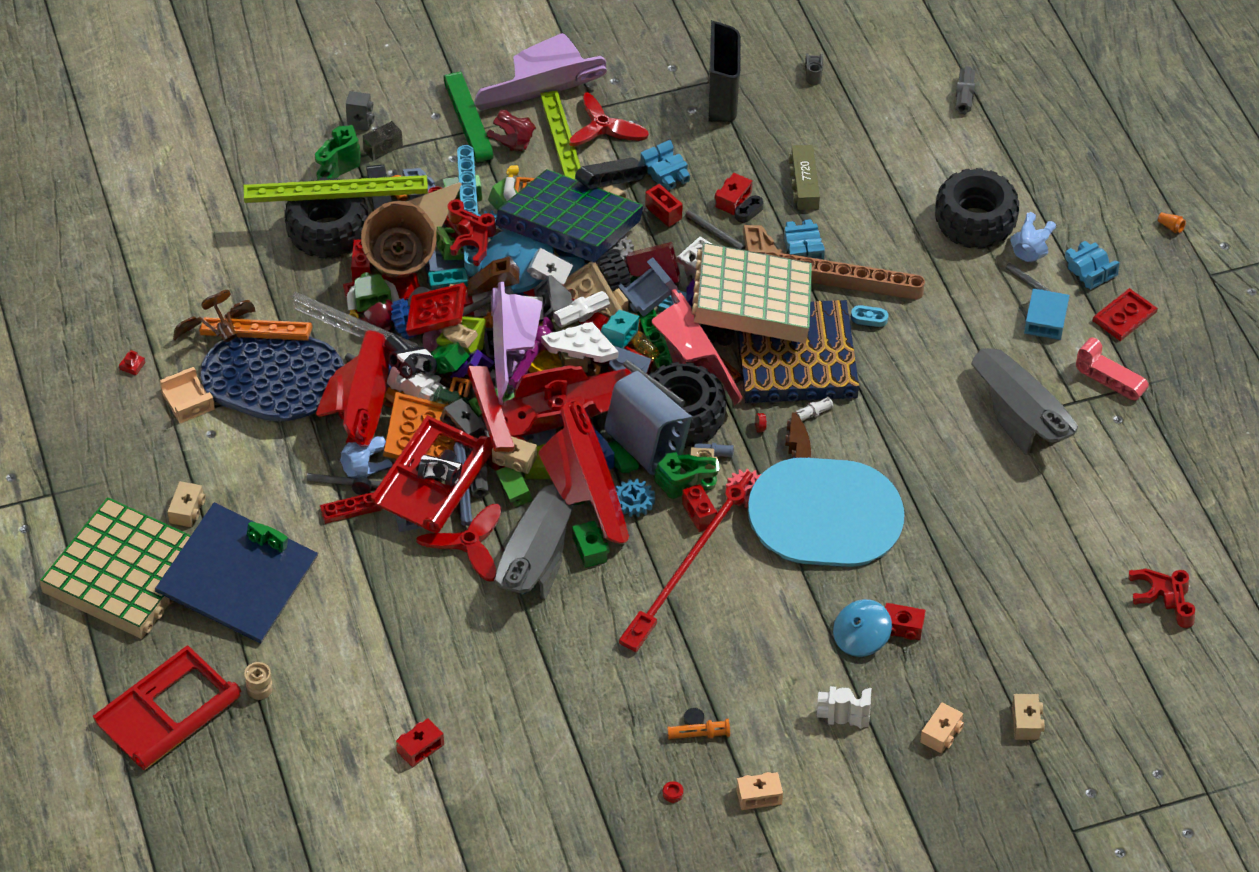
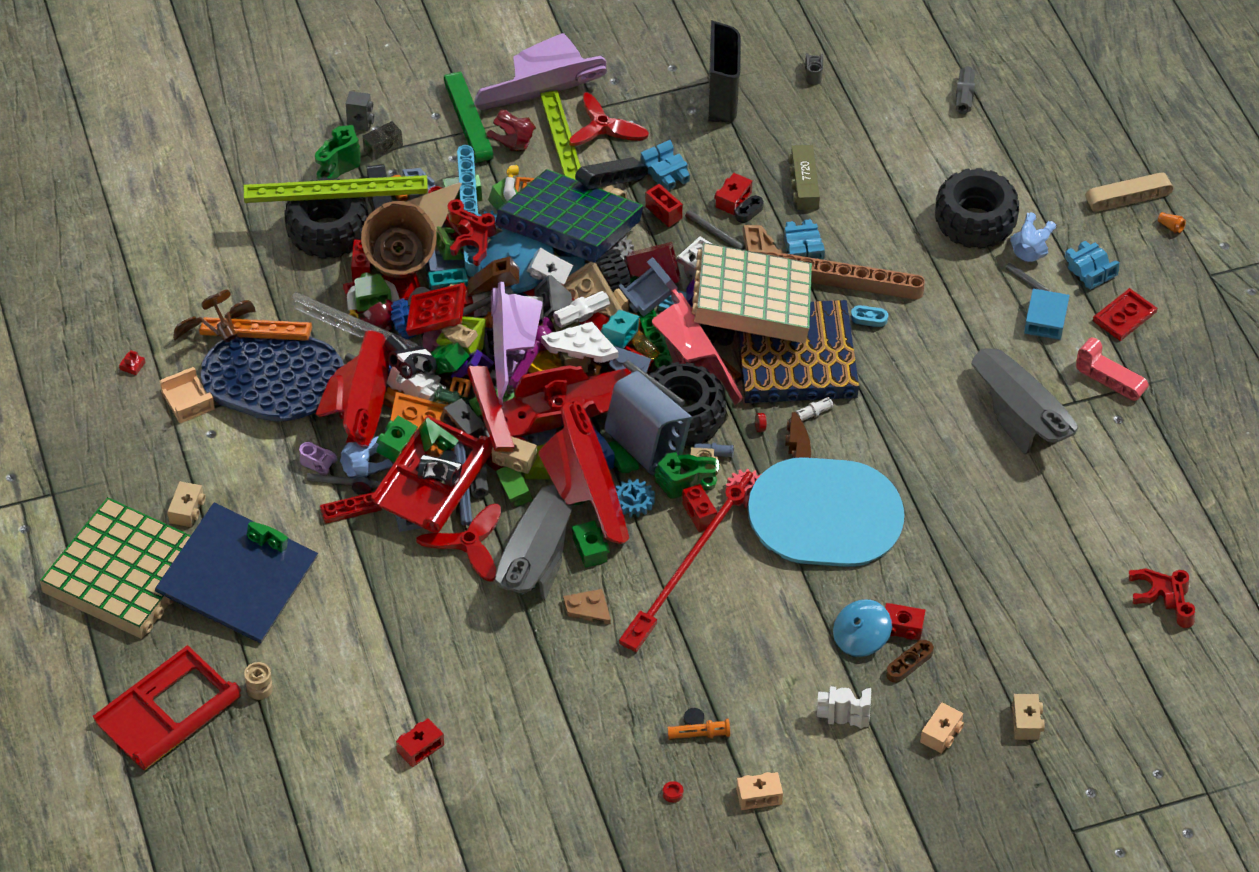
none -> lavender piece [299,442,337,475]
none -> green brick [376,415,418,462]
none -> green slope [419,417,459,452]
none -> medium nougat wing [563,589,611,624]
none -> reddish brown beam [886,640,934,683]
none -> tan beam [1085,173,1173,212]

